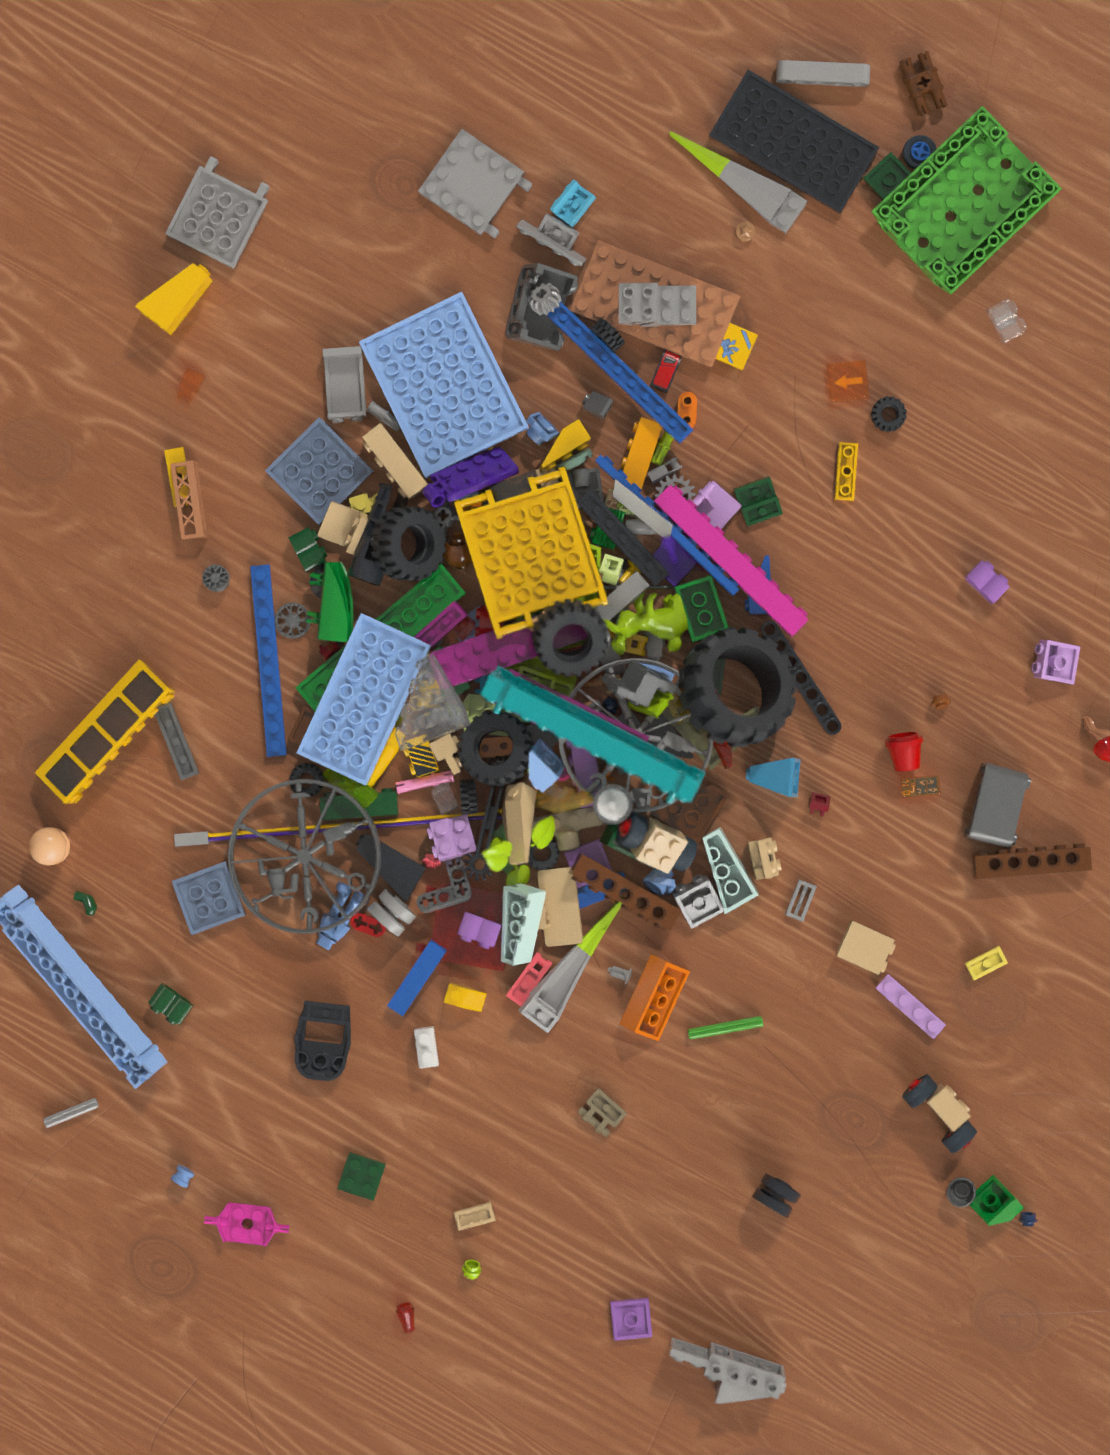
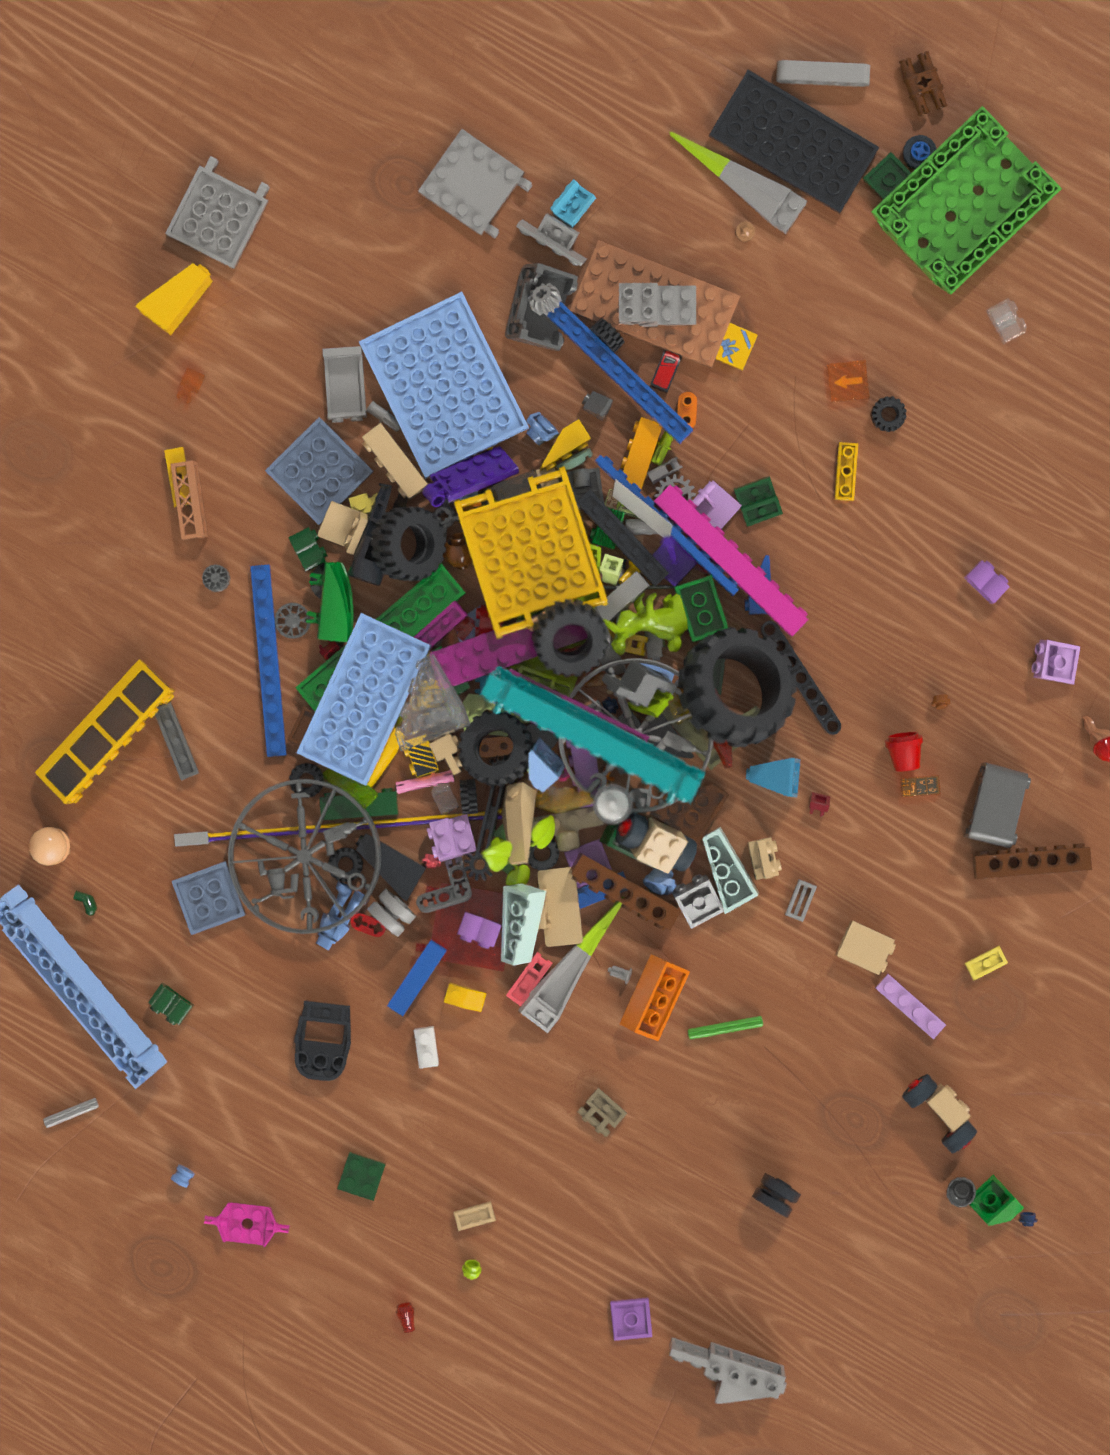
none -> black tyre [328,847,363,882]

